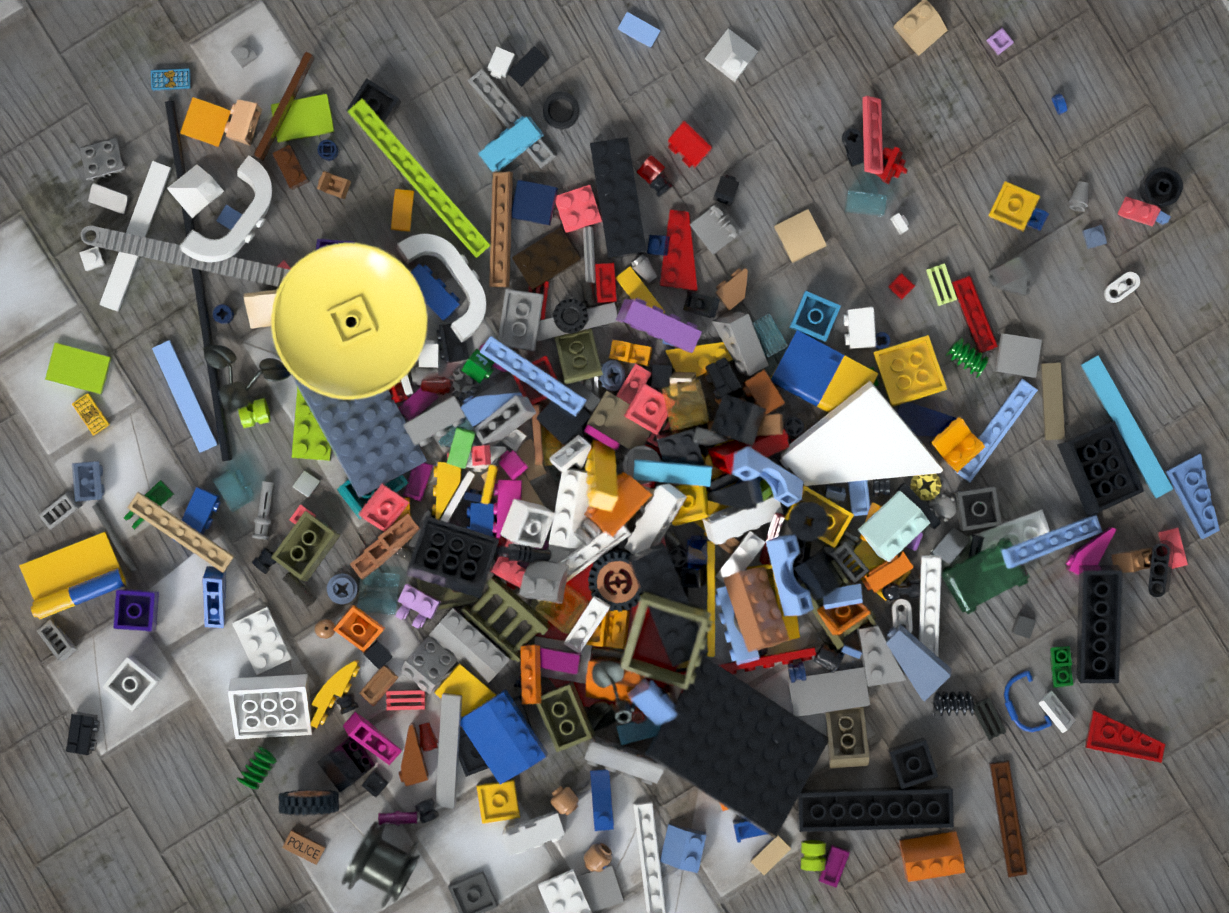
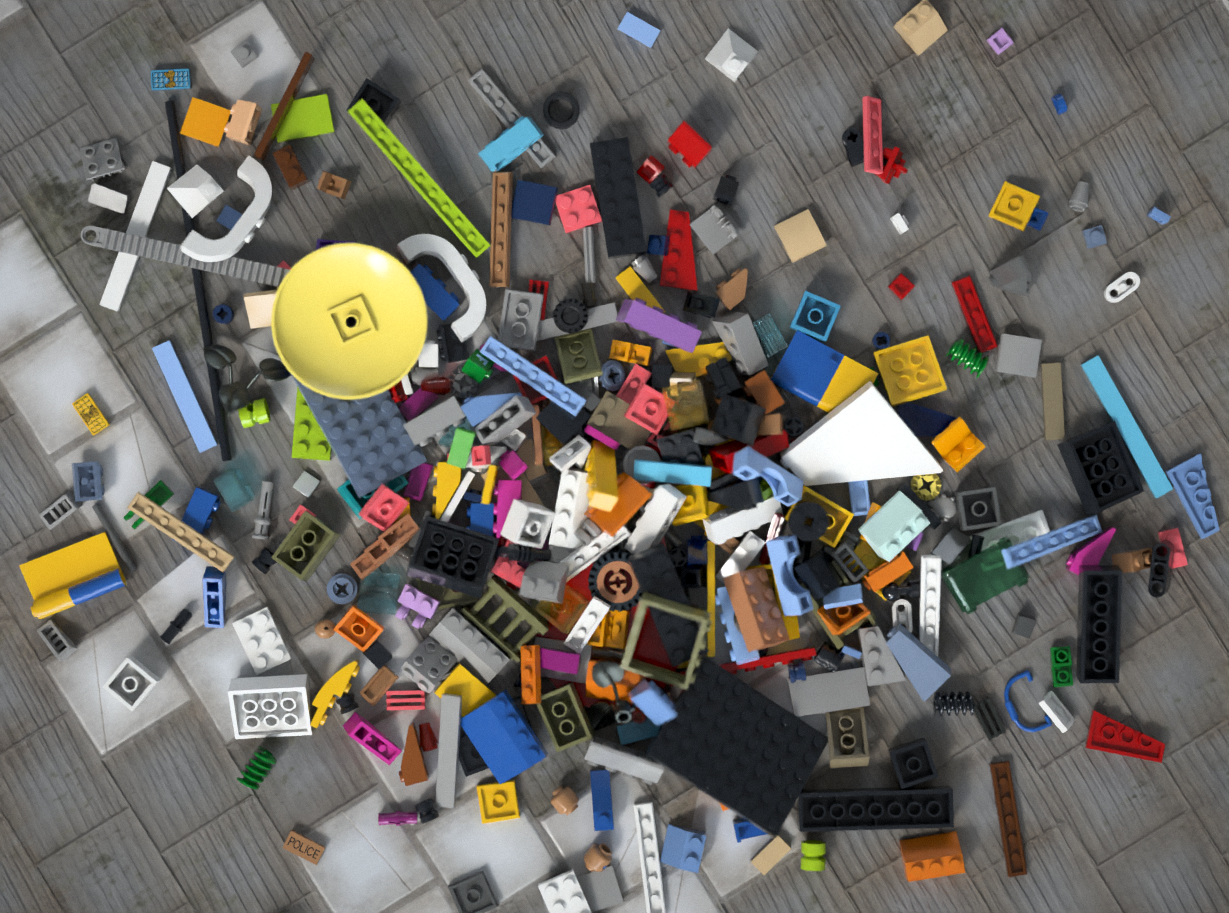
lime tile [45,343,112,394] -> none
black brick [66,712,100,755] -> none
white plate [79,247,105,271] -> none
dark purple brick [113,589,159,631] -> none
black wheel [279,789,339,816] -> none
clear smoke pin [282,572,317,607] -> none
dark blue wheel [317,140,339,161] -> none
black slope [317,737,375,792] -> none
pearl dark grey wheel [341,821,421,908] -> none
black tile [361,770,389,798] -> none
light orange slope [391,189,414,232] -> none
white brick [488,47,515,79] -> none
white wedge [502,811,565,856] -> none
black tile [508,46,548,88] -> none
dark brown plate [512,227,581,291] -> none
red plate [595,263,617,303] -> none
magenta tile [818,844,850,888] -> none
sand blue plate [825,485,846,502] -> none
white slope [843,307,876,349] -> none
clear light blue brick [844,191,887,217] -> none
black wheel [873,478,890,496] -> none
yellowish green tile [926,263,957,306] -> none
light blue tile [954,379,1038,483] -> none
coral plate [1118,197,1161,227] -> none
black brick [1140,167,1183,208] -> none
none -> black axle [160,609,192,644]

